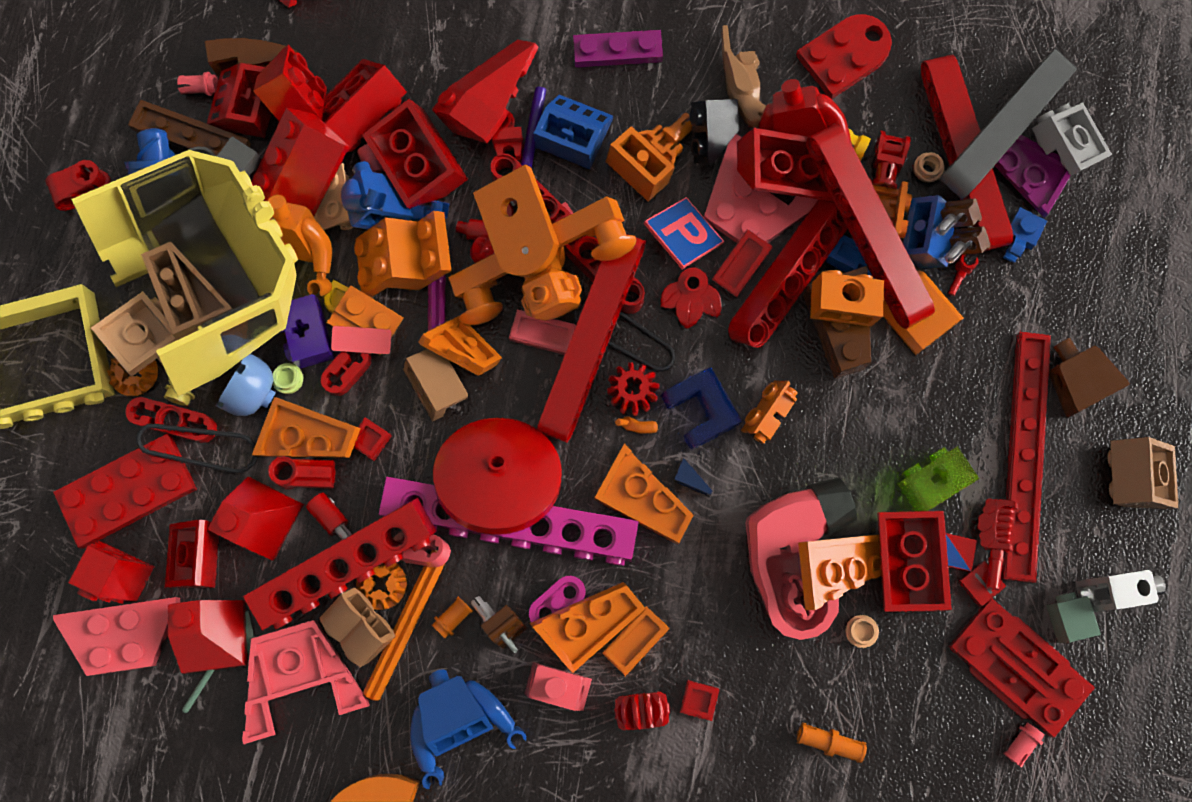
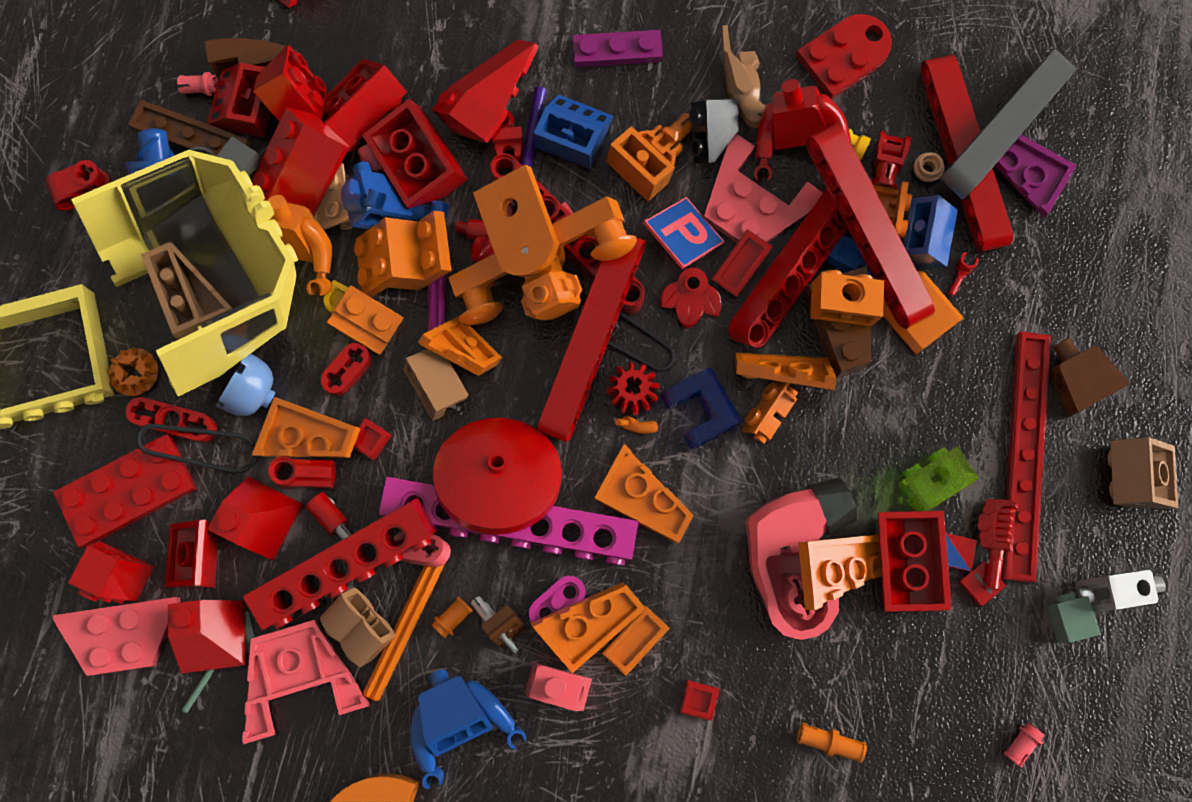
light nougat plate [91,291,178,377] -> none
light yellow plate [164,384,195,407] -> none
yellowish green plate [273,363,304,394] -> none
dark purple brick [281,294,335,369] -> none
coral sticker [331,326,391,354] -> none
orange gear [356,563,407,610] -> none
coral tile [509,309,576,355] -> none
red gear [614,692,670,730] -> none
dark blue piece [674,458,713,497] -> none
red slope [737,128,834,202] -> none
light nougat plate [845,615,879,648] -> none
reddish brown piece [935,198,990,263] -> none
red piece [948,598,1095,738] -> none
blue plate [1003,207,1047,263] -> none
light grey plate [1032,103,1112,176] -> none
none -> orange wing [734,352,837,390]

